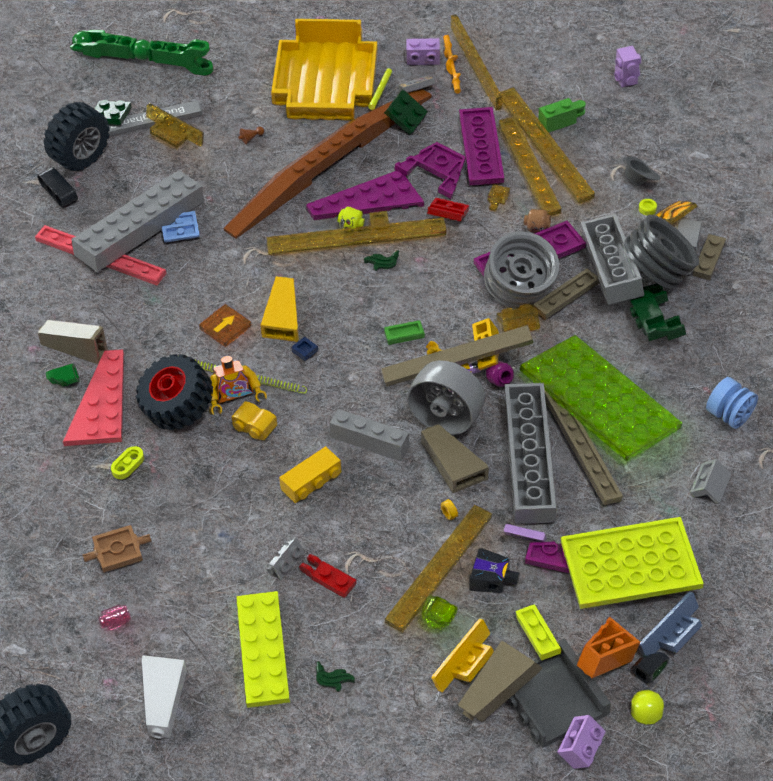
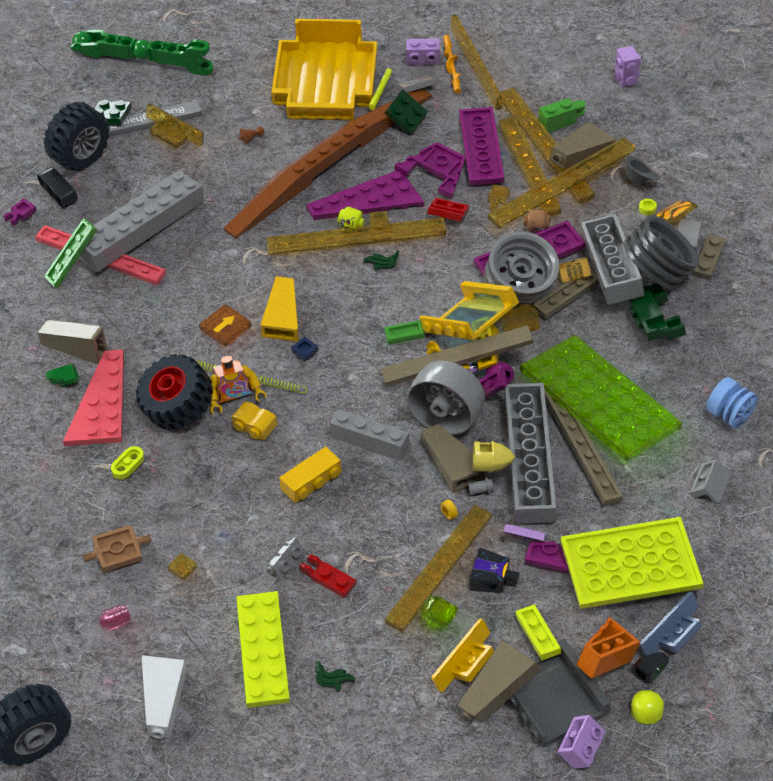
light blue slope [162,211,200,243] -> none
none -> magenta plate [4,198,36,226]
none -> bright green tile [44,218,98,288]
none -> clear yellow plate [168,553,197,581]
none -> yellow panel [419,281,519,340]
none -> light grey pin [468,477,494,496]
none -> light yellow helmet [473,441,515,473]
none -> magenta plate [479,368,507,400]
none -> clear yellow plate [488,137,635,229]
none -> dark tan slope [549,122,616,169]
none -> clear yellow piece [559,257,591,283]

